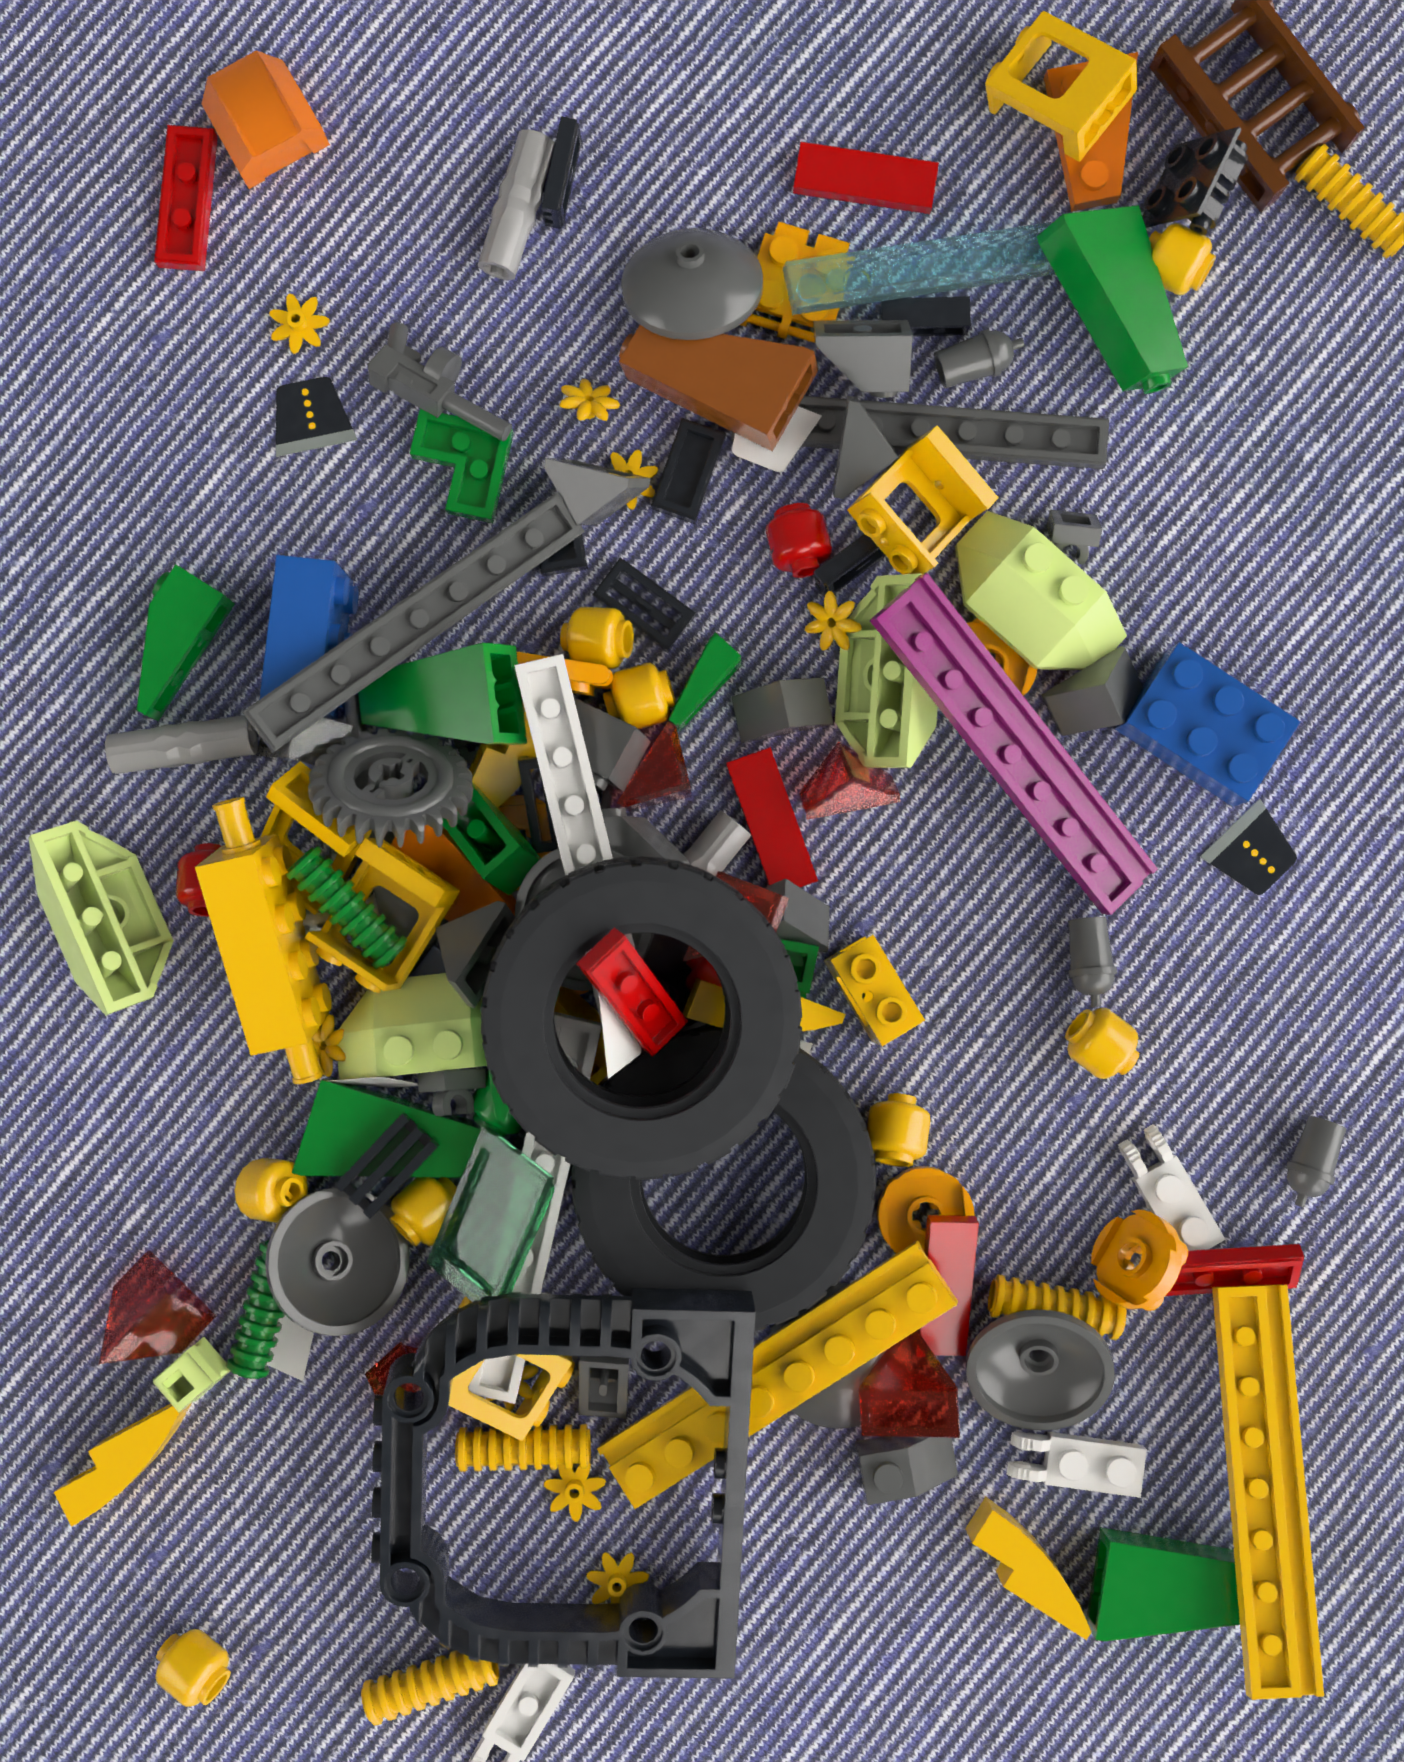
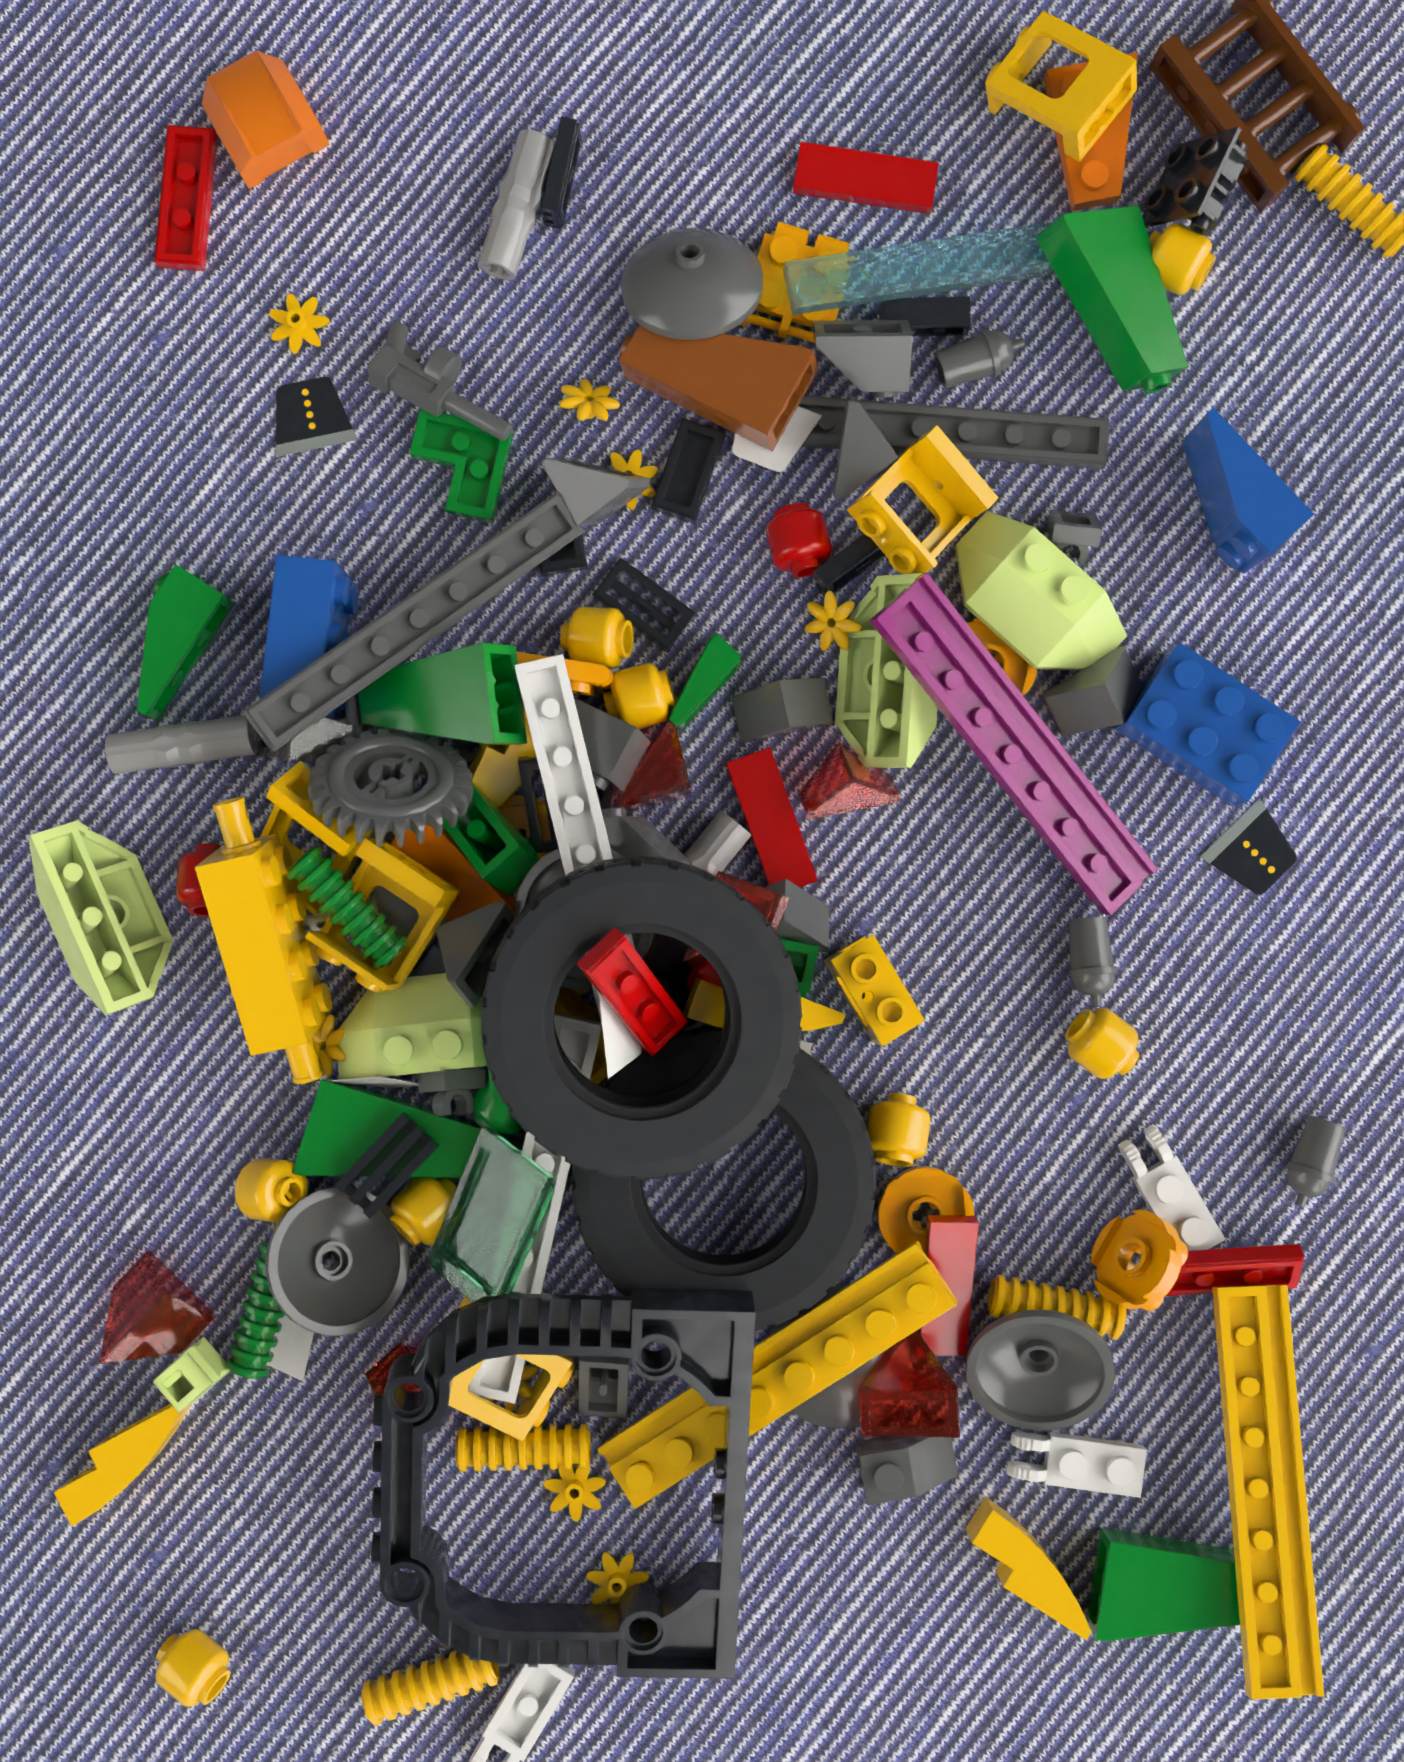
none -> blue slope [1182,407,1314,574]

